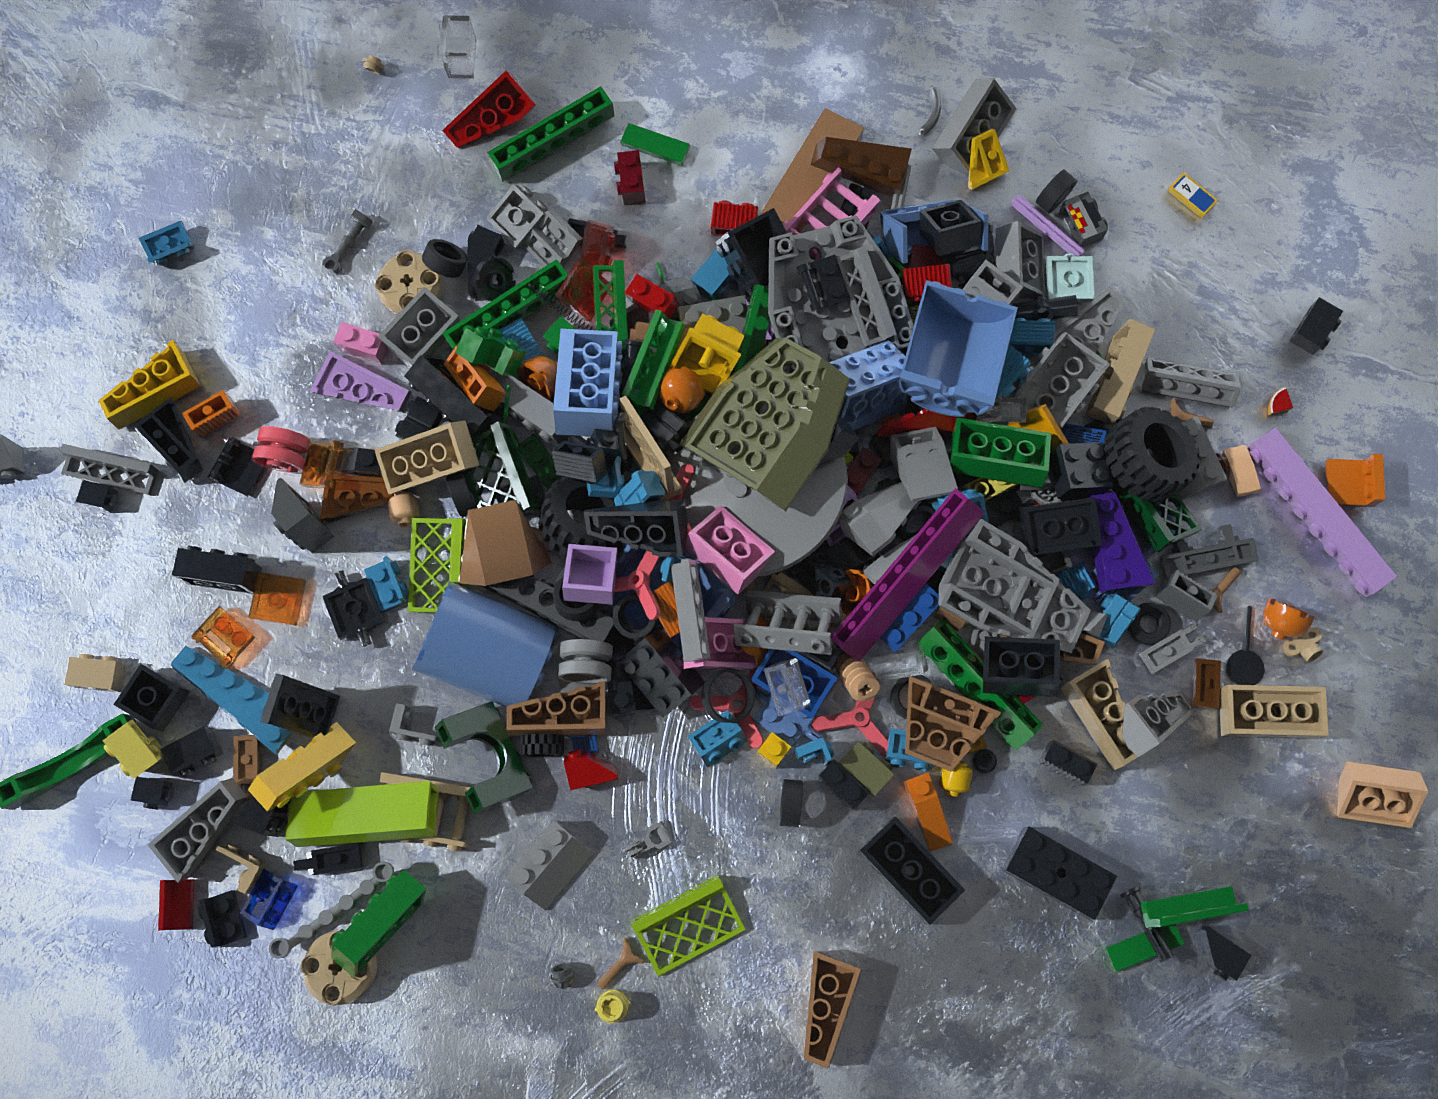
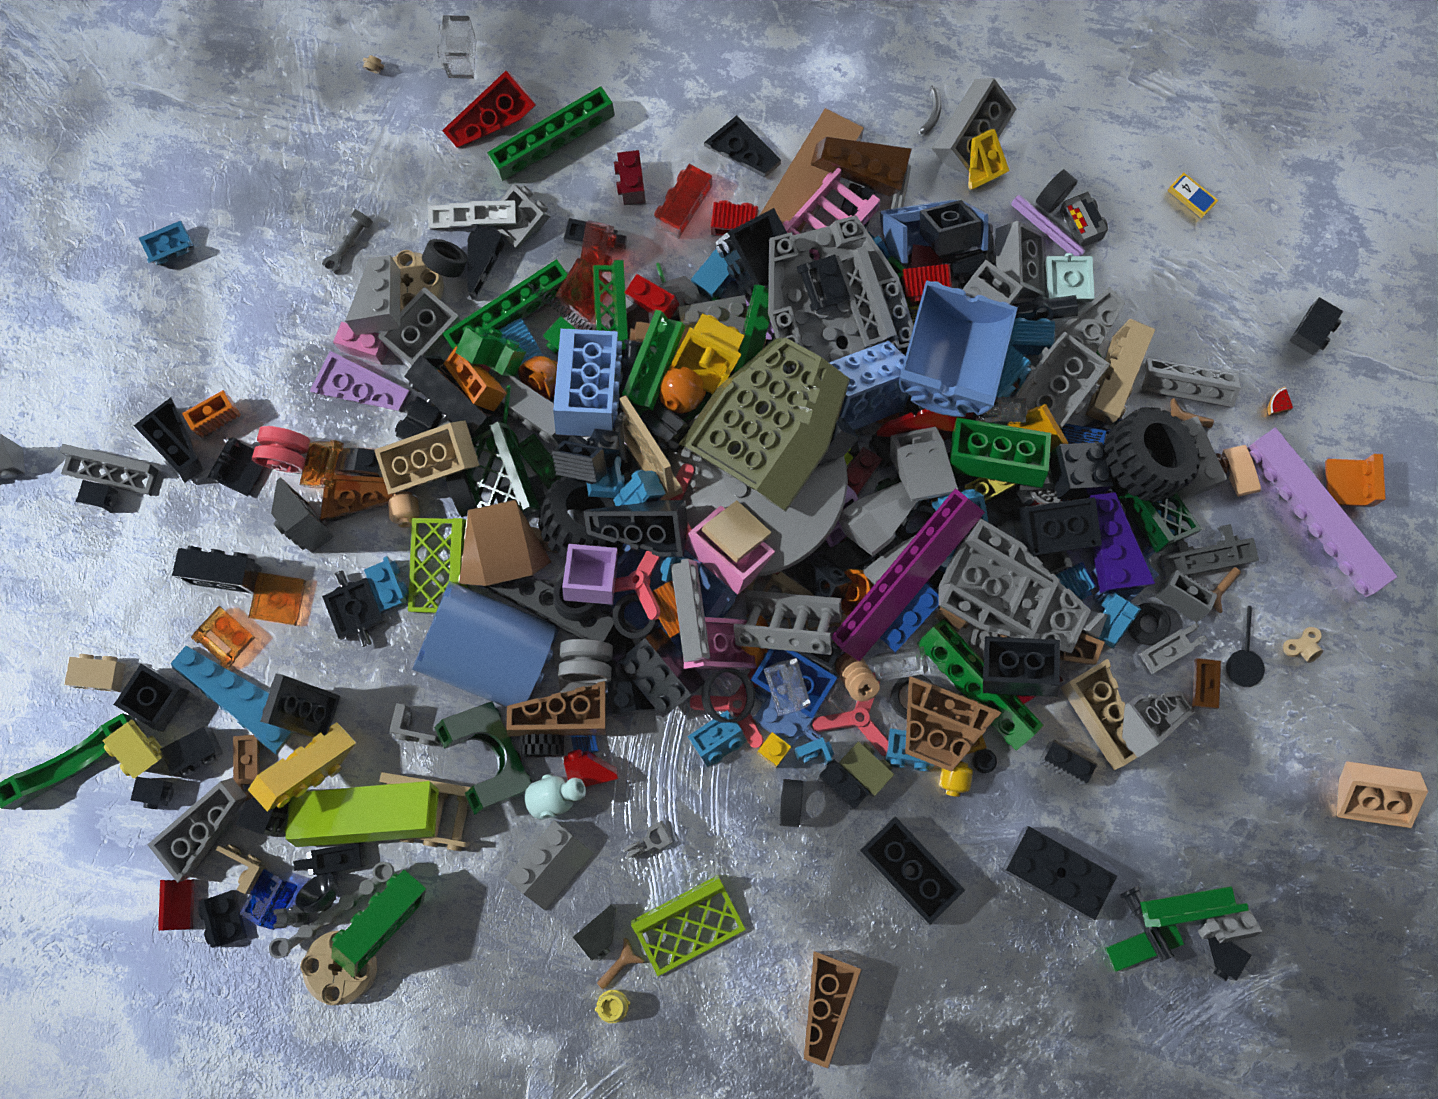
yellow wedge [98,339,201,430] -> none
black plate [471,257,516,302] -> none
light grey slope [523,209,583,267] -> none
dark grey plate [550,963,575,989] -> none
green tile [620,123,690,166] -> none
orange slope [903,773,953,852] -> none
tan brick [1219,685,1329,739] -> none
orange cylinder [1263,597,1315,640] -> none
none -> dark grey piece [274,905,309,929]
none -> black piece [295,873,338,913]
none -> light grey wedge [345,255,400,335]
none -> white slope [428,200,516,230]
none -> light aqua piece [525,775,586,820]
none -> pearl dark grey slope [573,904,616,961]
none -> clear red brick [654,163,713,239]
none -> tan tile [702,500,771,563]
none -> black wing [704,115,781,178]
none -> light grey hinge [1197,909,1262,943]

